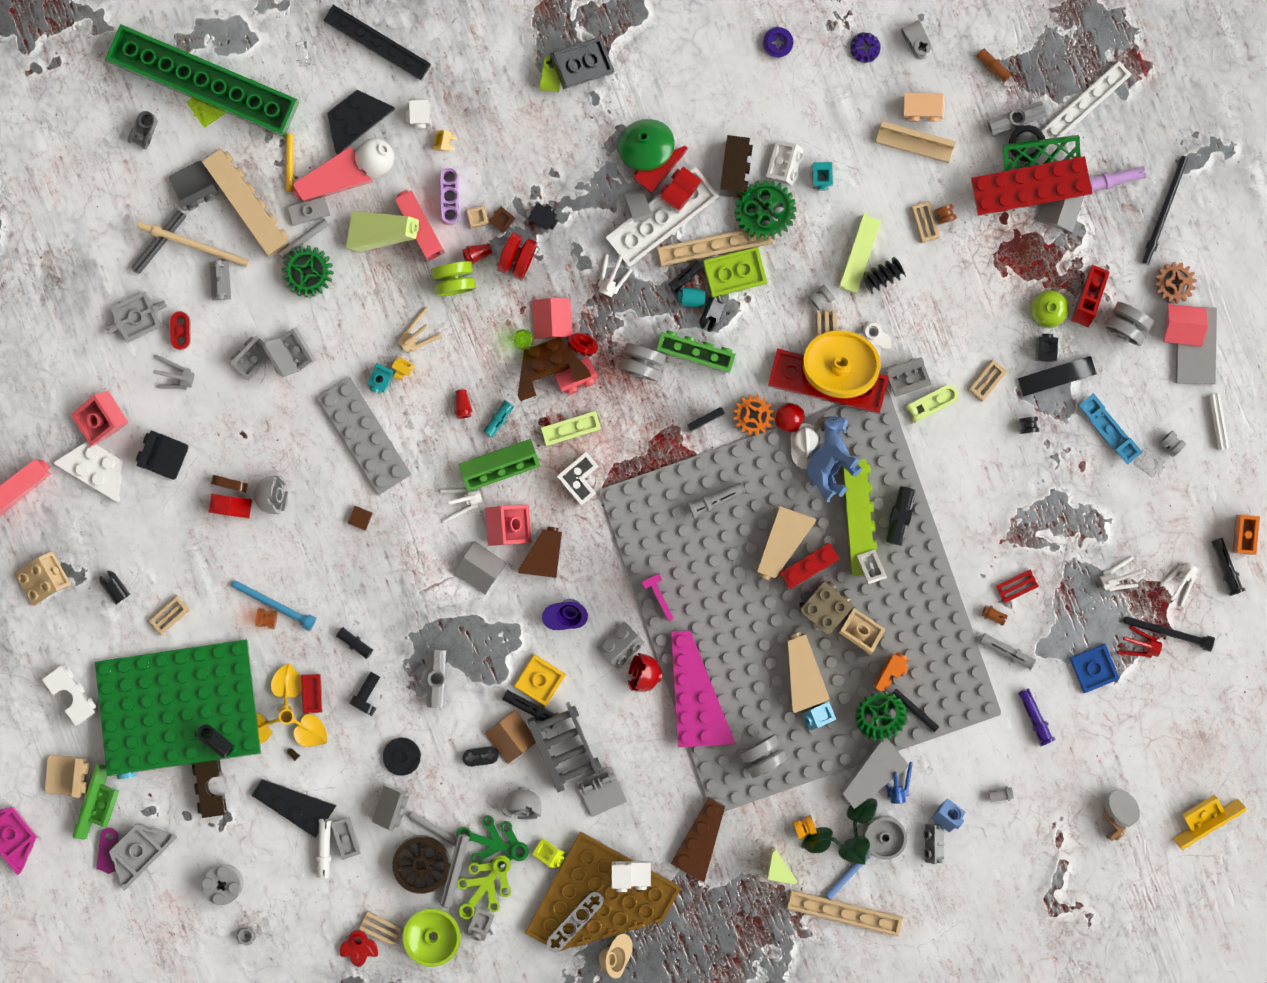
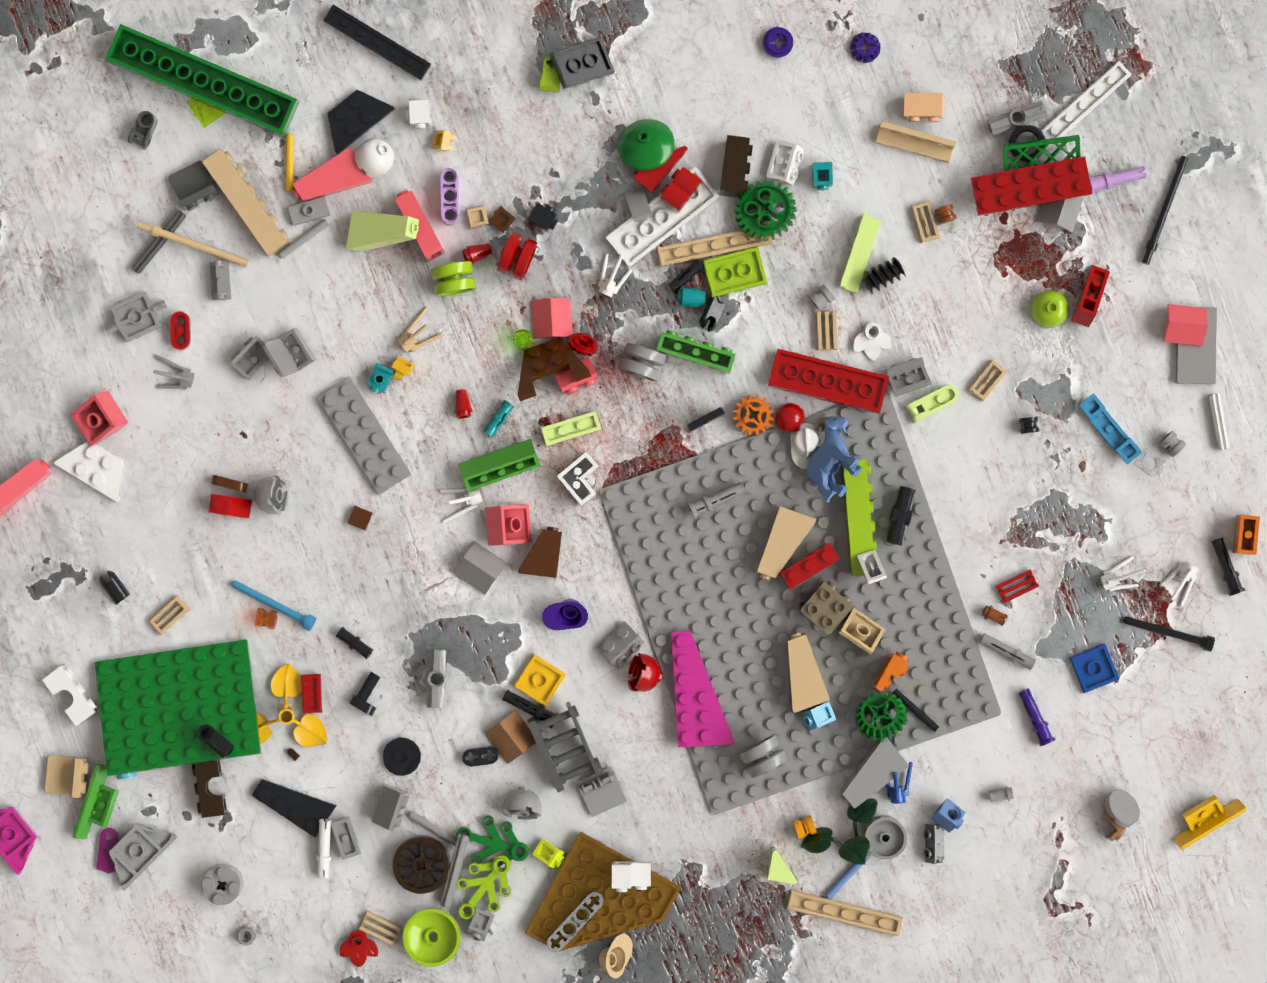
tan bracket [14,551,71,606] -> none
black bracket [136,430,189,480] -> none
green gear [282,245,334,298] -> none
dark pink fence [641,573,674,621] -> none
reddish brown wing [671,796,725,882] -> none
yellow dish [803,330,881,398] -> none
light grey piece [901,20,931,59] -> none
dark orange pin [976,48,1012,83] -> none
black slope [1018,356,1097,397] -> none
black brick [1035,334,1058,362] -> none
light grey wheel [1104,301,1154,346] -> none
red plant [1117,626,1162,658] -> none
nougat gear [1154,262,1197,304] -> none

